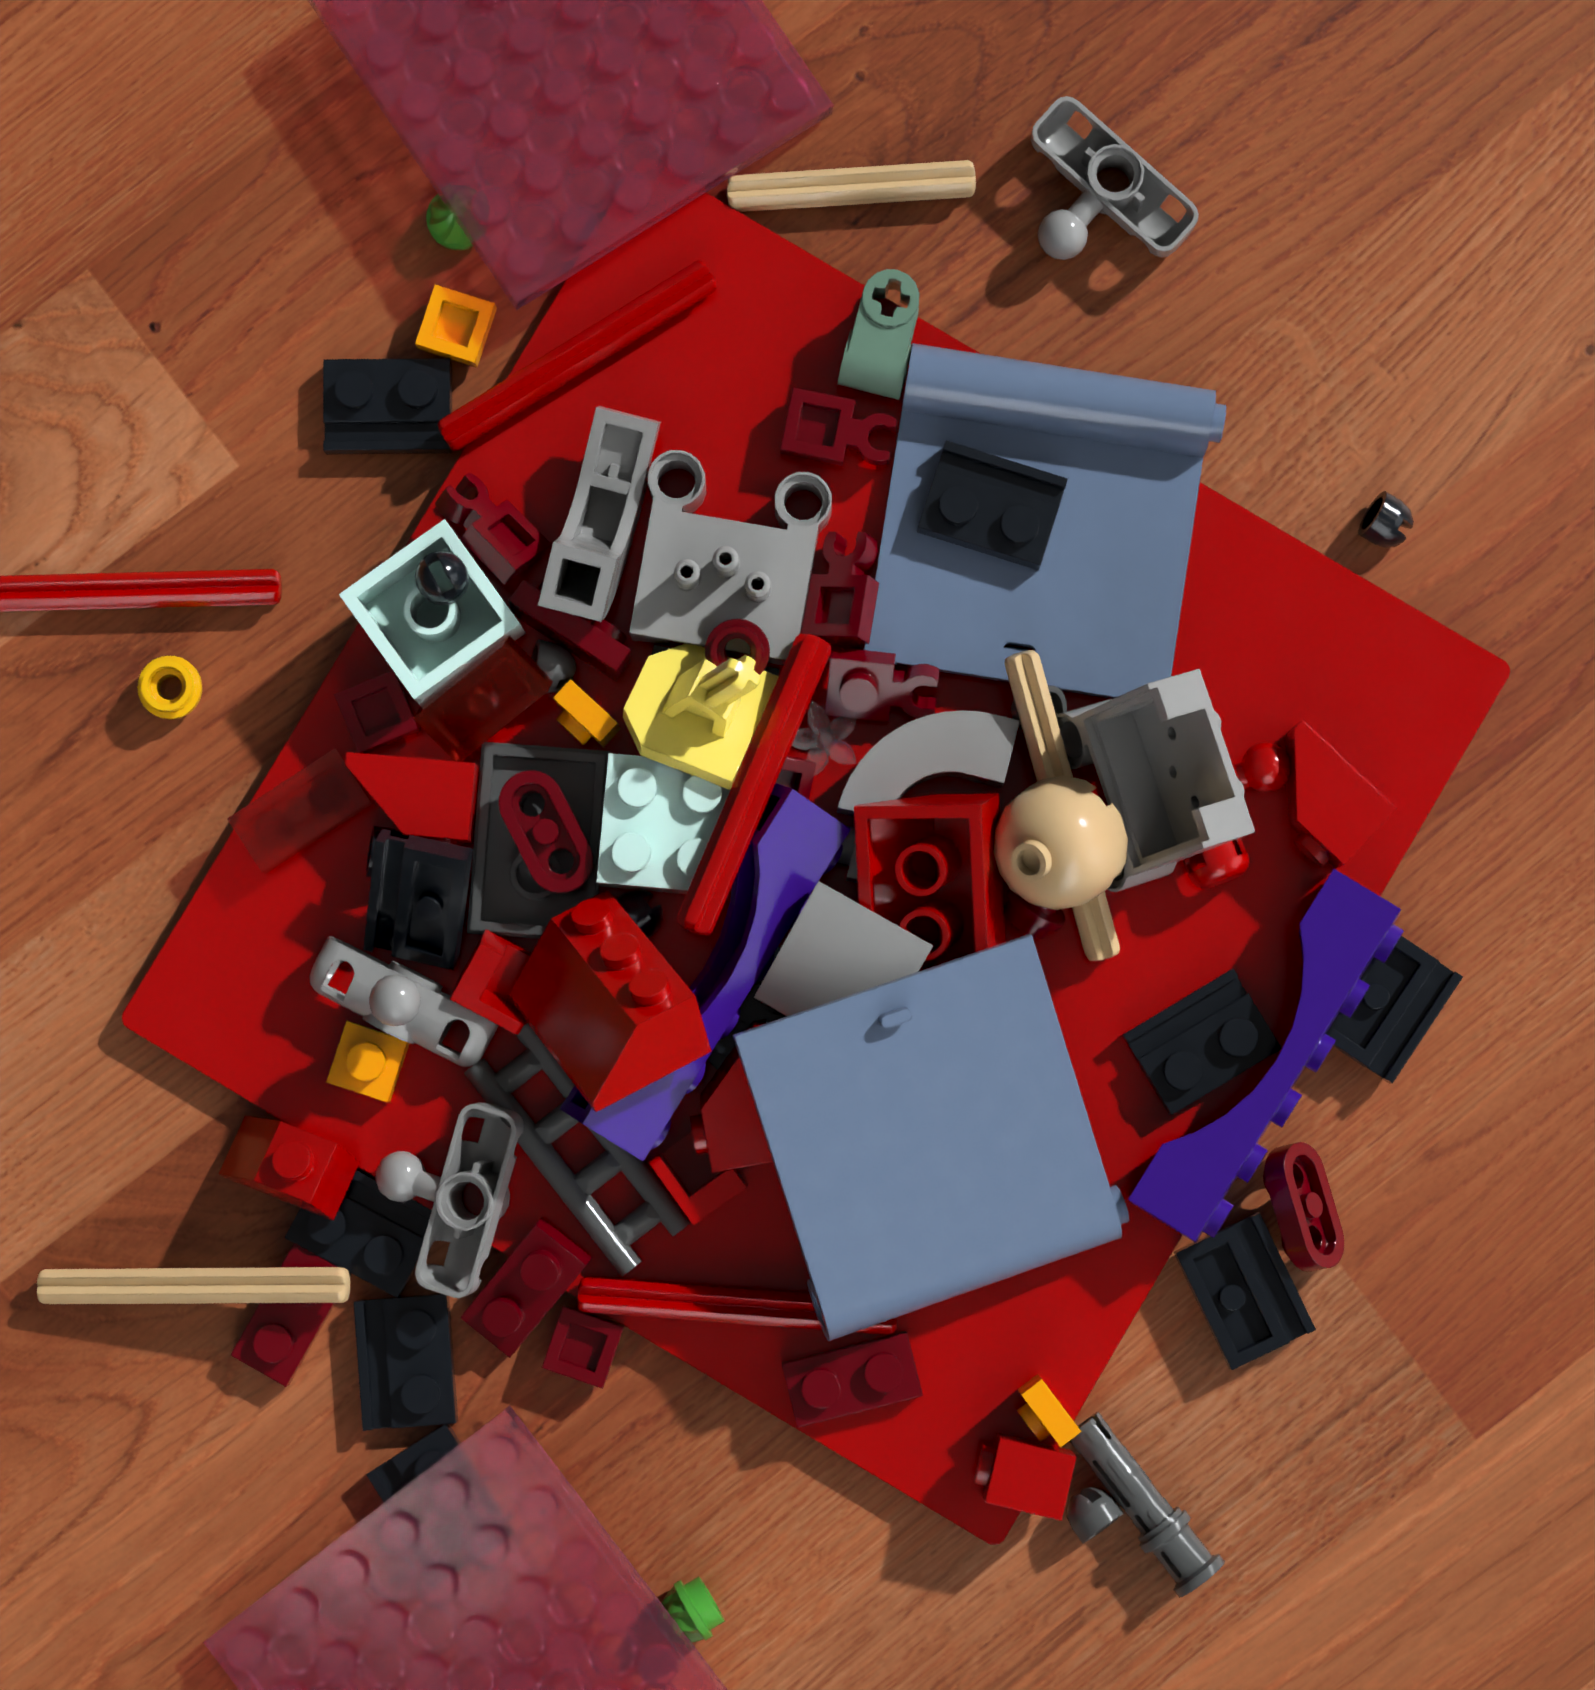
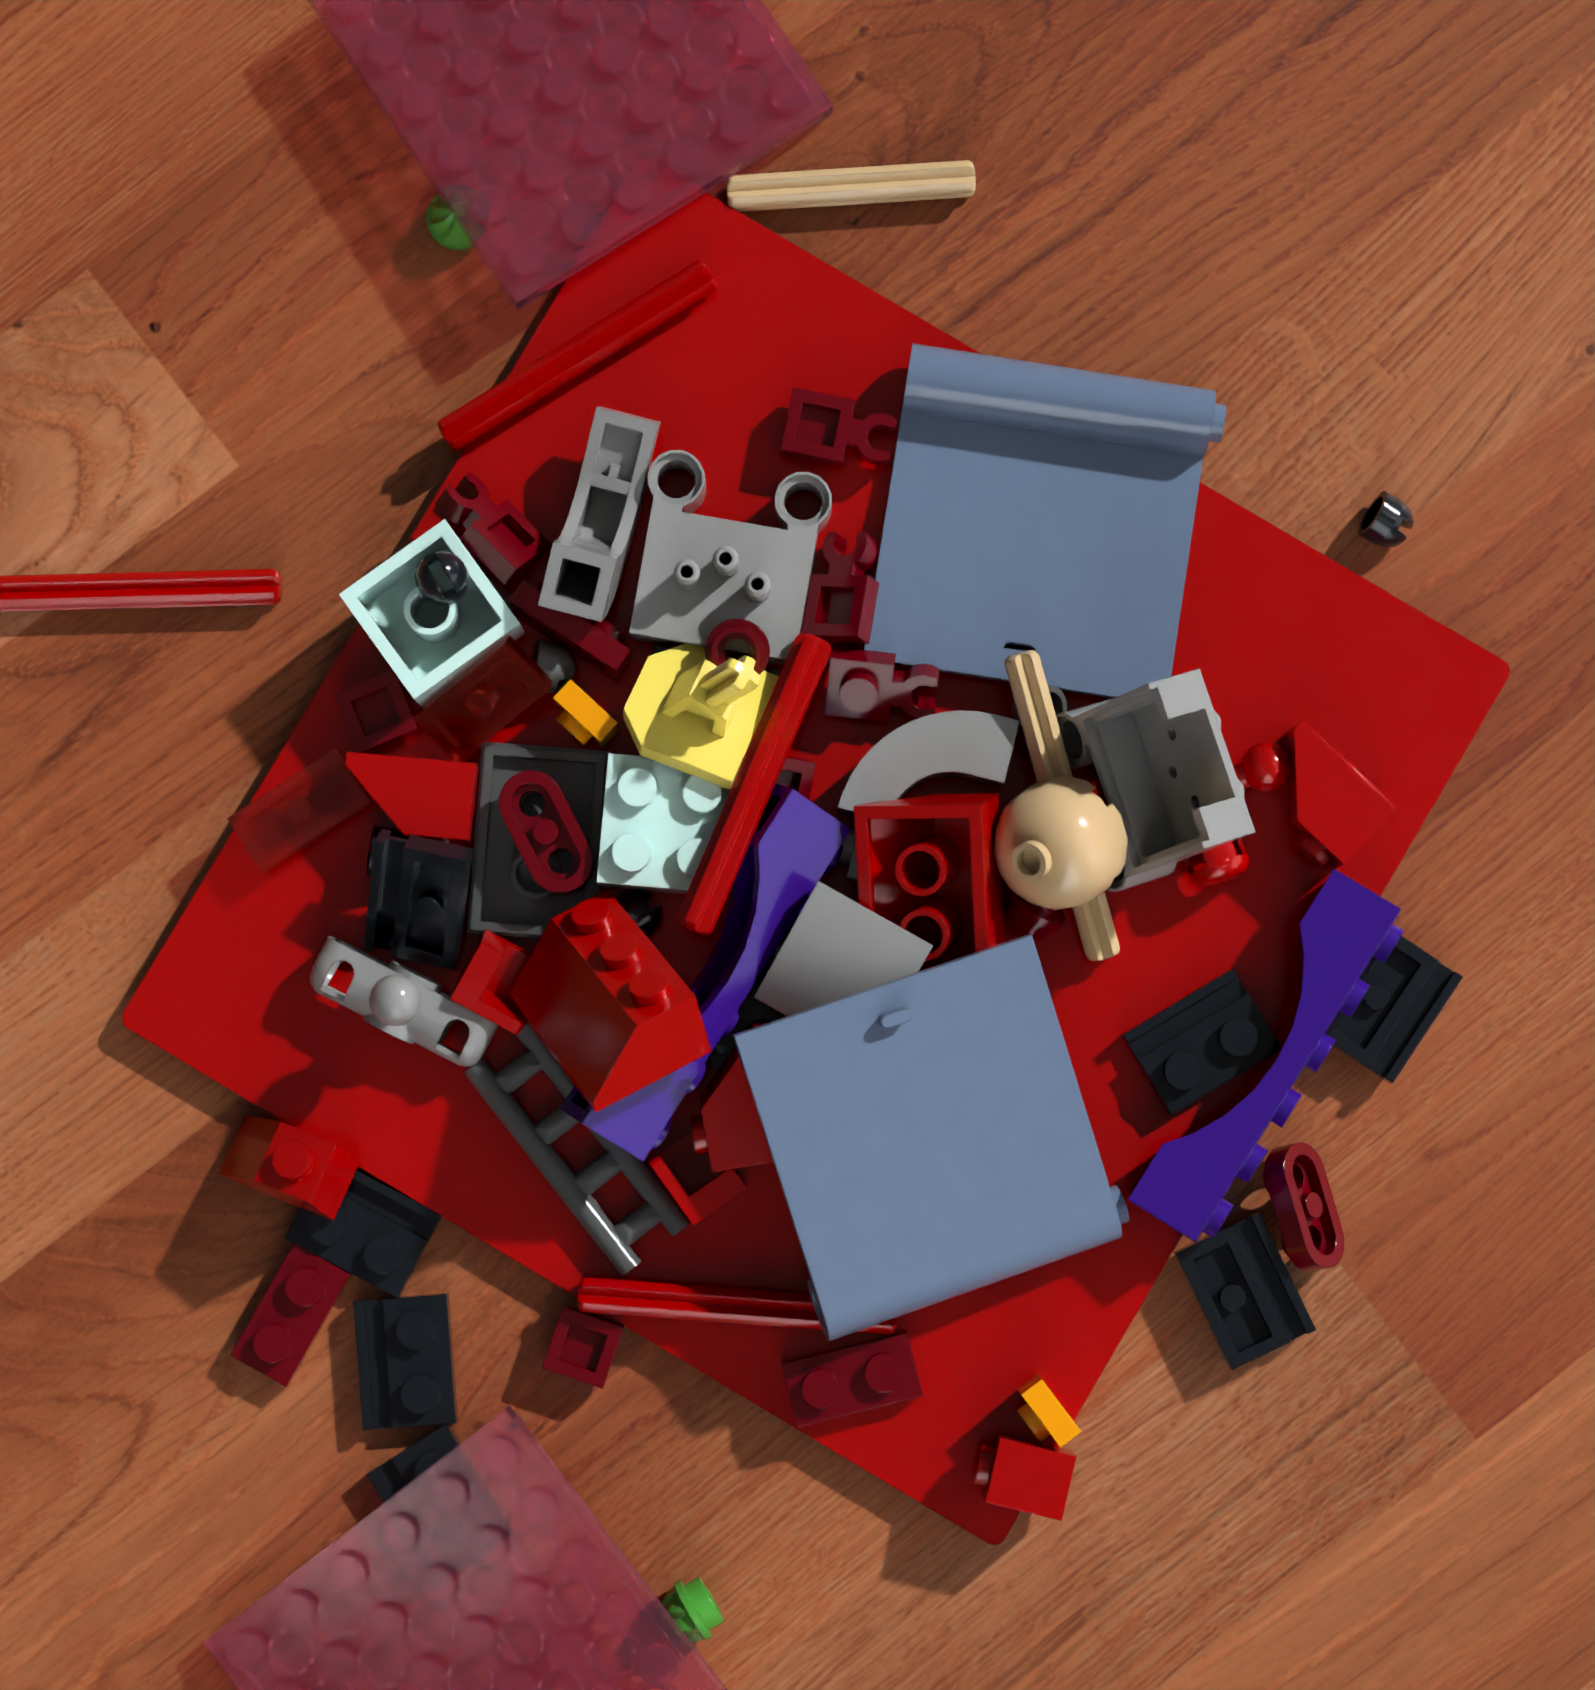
tan axle [37,1267,351,1304] -> none
yellow plate [137,656,202,720] -> none
black plate [323,358,452,455] -> none
light orange plate [326,1021,410,1102] -> none
light grey piece [375,1103,524,1298] -> none
light orange plate [415,284,497,368] -> none
dark red plate [460,1217,592,1358] -> none
clear plant [792,701,857,776] -> none
sand green piece [837,269,920,400] -> none
black plate [917,440,1068,571] -> none
light grey piece [1031,96,1199,260] -> none
dark grey hinge [1067,1487,1124,1544] -> none
dark grey pin [1069,1411,1225,1598] -> none

